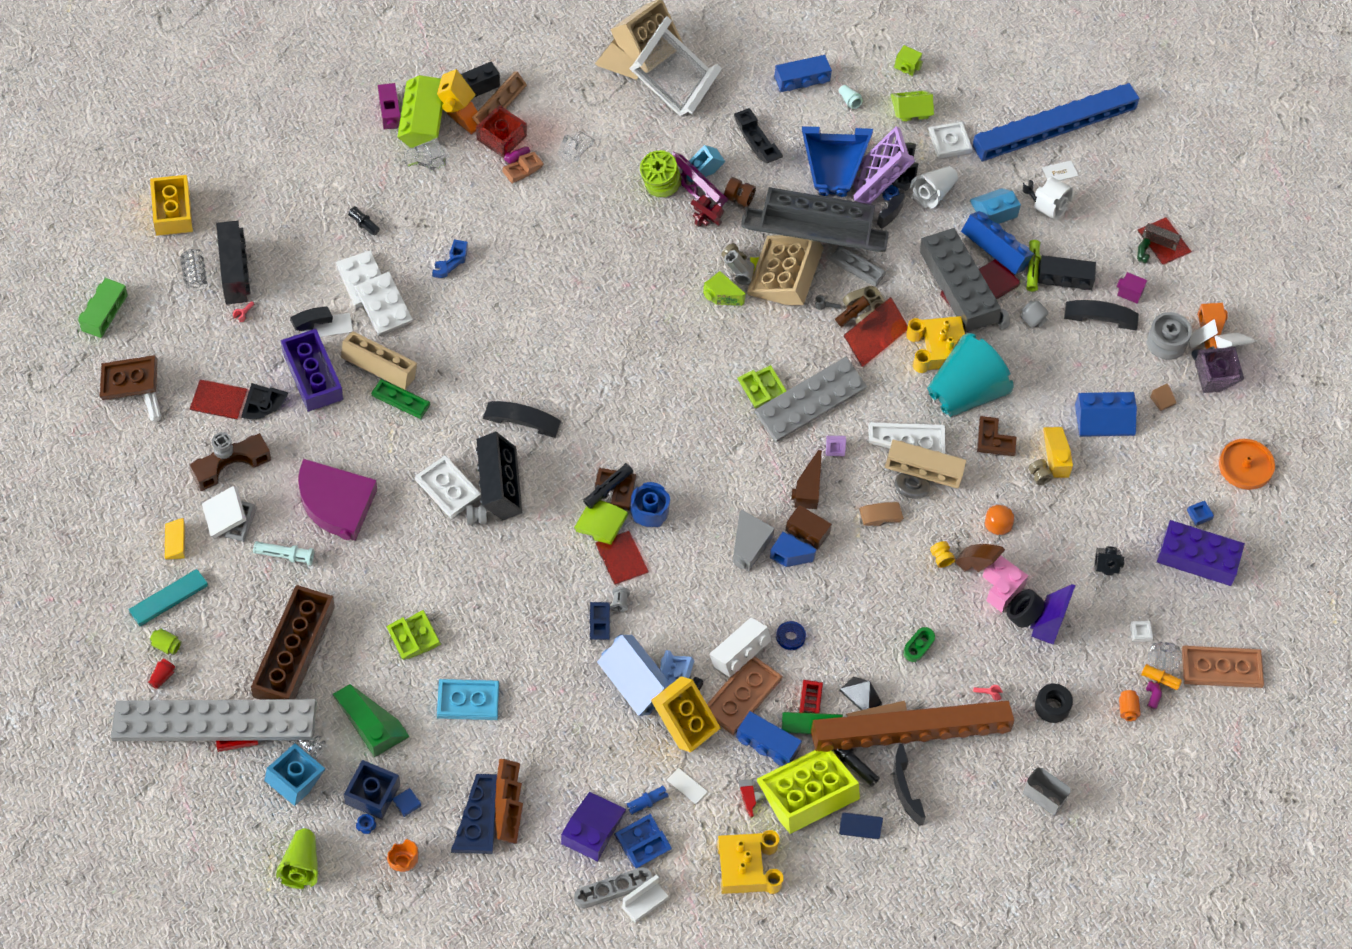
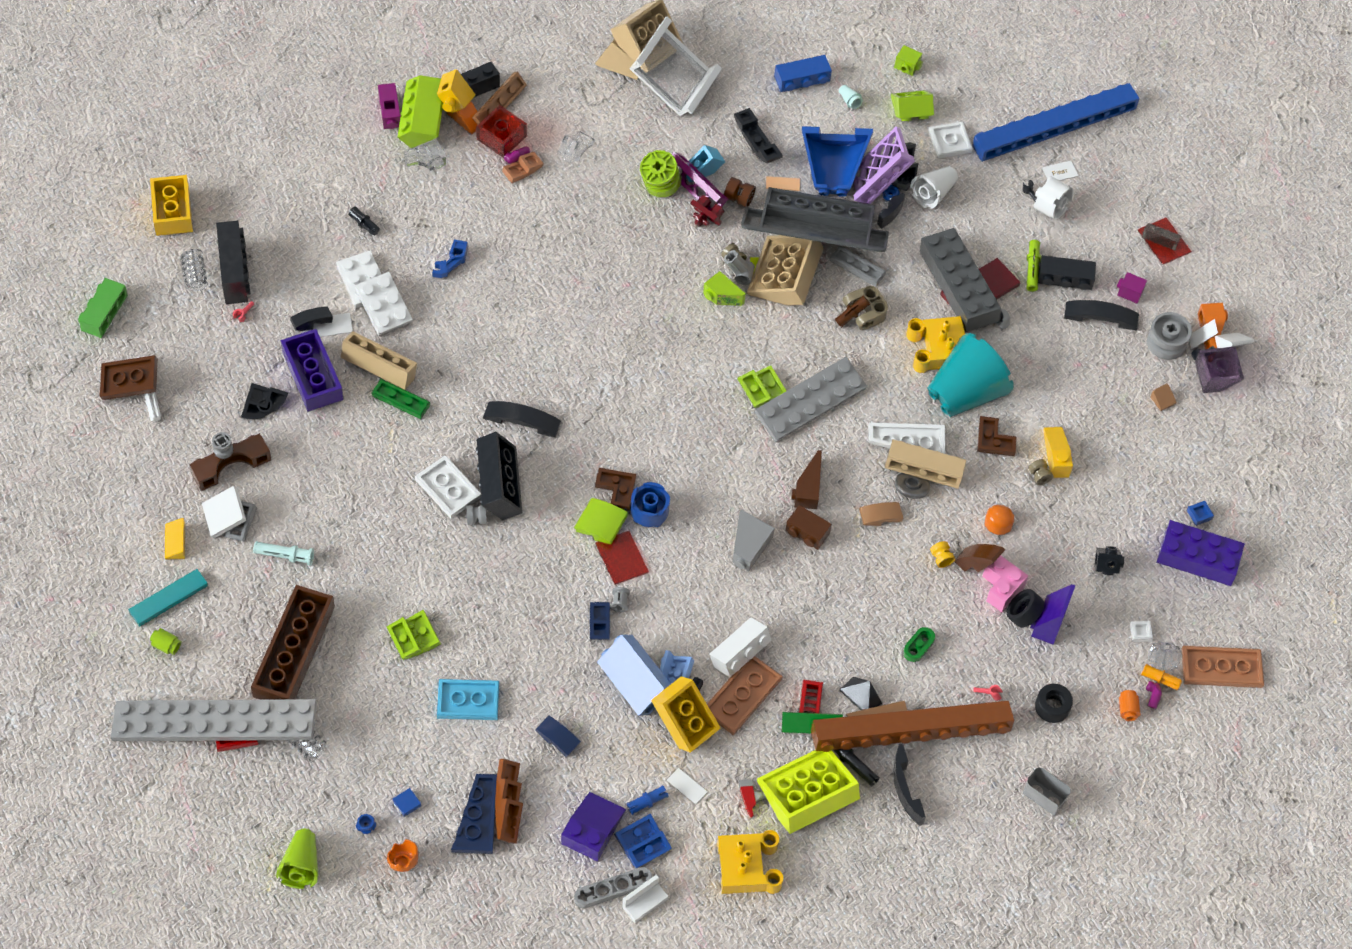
red cone [148,658,176,689] -> none
clear red window [190,379,248,420] -> none
dark azure slope [264,743,325,806] -> none
magenta brick [298,459,377,541] -> none
green wedge [333,684,409,757] -> none
dark blue brick [344,760,400,820] -> none
black pin [583,463,633,509] -> none
blue brick [736,711,802,766] -> none
blue slope [770,532,816,567] -> none
clear blue piece [776,621,806,650] -> none
dark grey hand [815,295,841,310] -> none
lavender tile [825,436,846,456] -> none
dark blue slope [839,812,883,839] -> none
clear red piece [843,297,908,367] -> none
blue brick [961,211,1034,274] -> none
dark azure slope [970,188,1021,224] -> none
light grey head [1021,300,1048,327] -> none
blue slope [1075,392,1137,437] -> none
dark green arm [1137,238,1151,264] -> none
orange piece [1219,439,1275,490] -> none
none -> dark blue slope [535,715,581,757]
none -> light nougat sticker [766,176,800,191]

